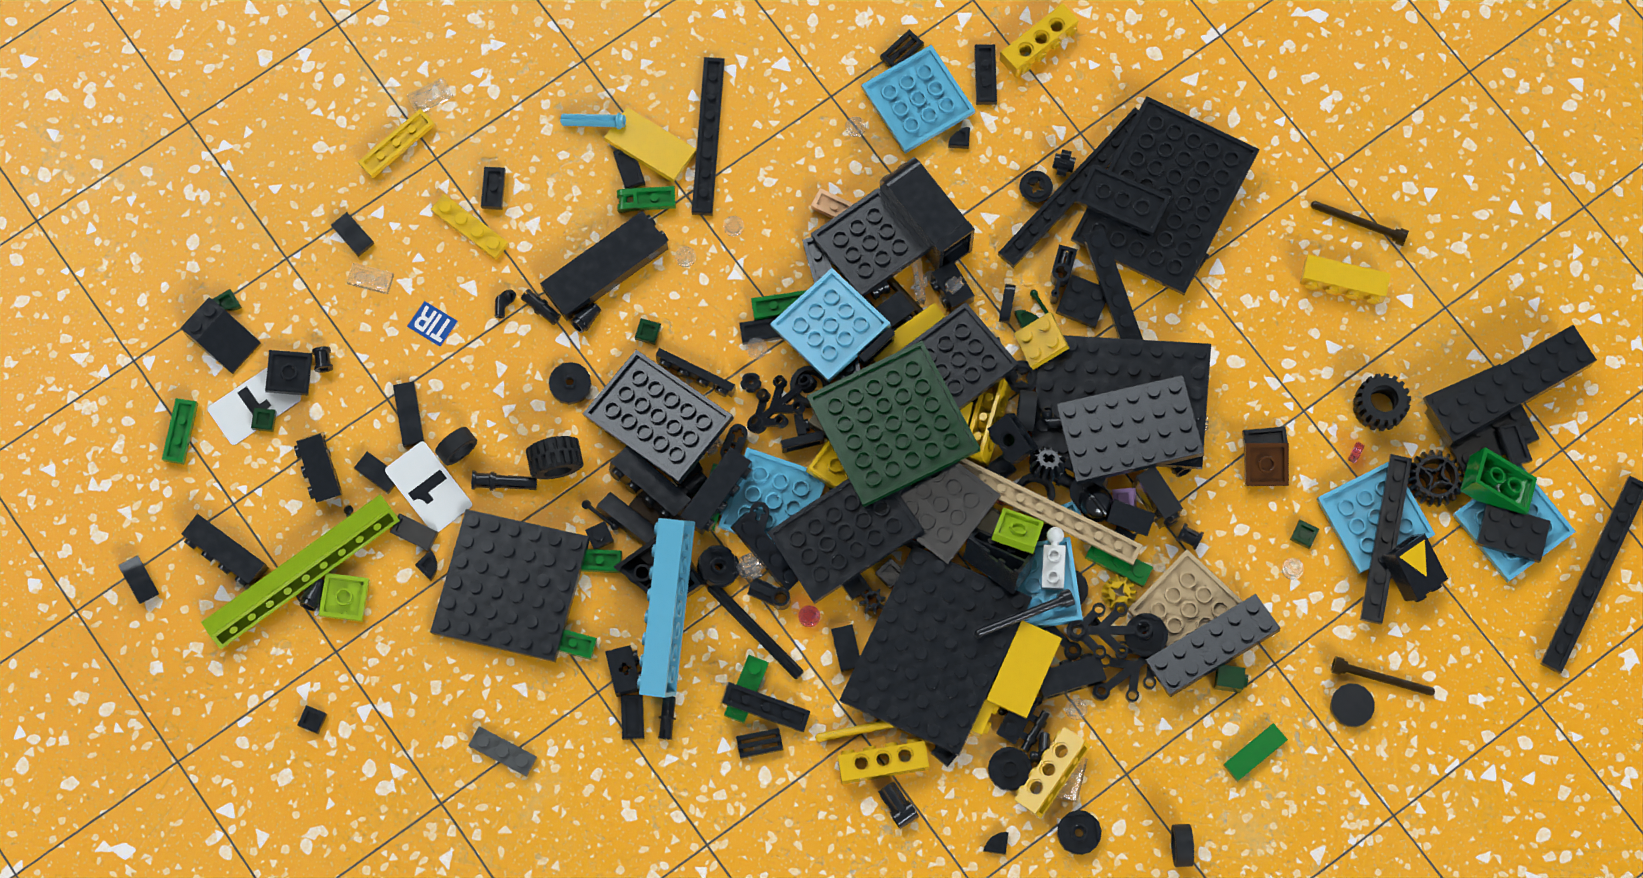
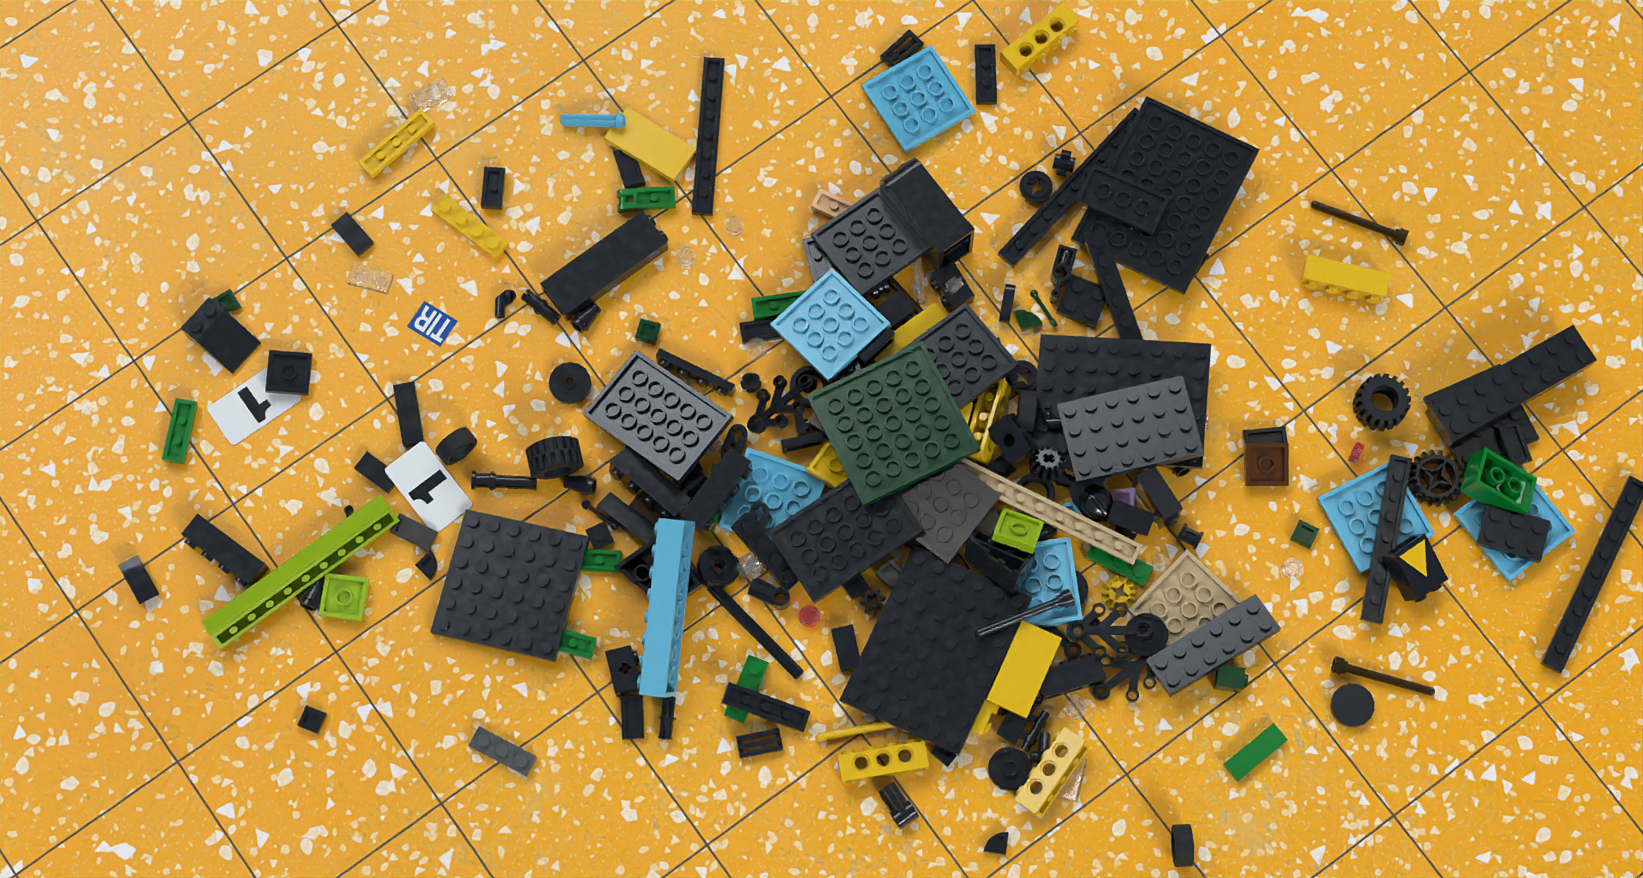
dark green tile [251,408,277,432] -> none
black wedge [294,432,343,503] -> none
black bush [312,346,333,373] -> none
clear plate [845,116,866,137] -> none
black tile [948,127,970,149] -> none
yellow plate [1014,312,1069,370] -> none
white plate [1042,527,1066,590] -> none
black plate [1057,810,1102,855] -> none
none -> black cone [563,475,597,496]

